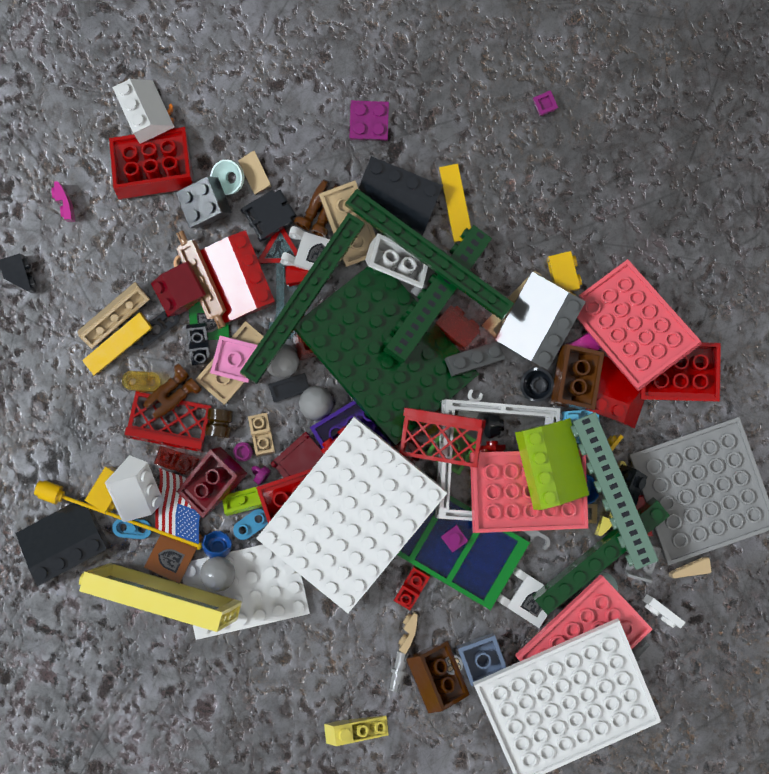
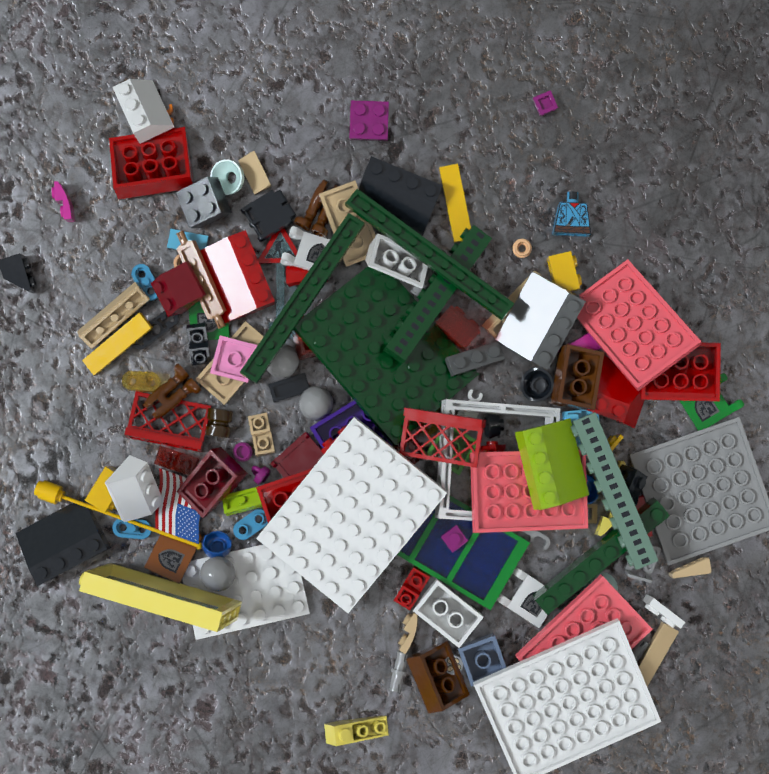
none -> dark azure plate [131,264,158,301]
none -> medium azure tile [167,229,209,250]
none -> white slope [413,578,483,648]
none -> light nougat plate [512,239,532,258]
none -> torso [552,191,591,237]
none -> tan slope [637,621,679,686]
none -> green flag [680,373,744,431]

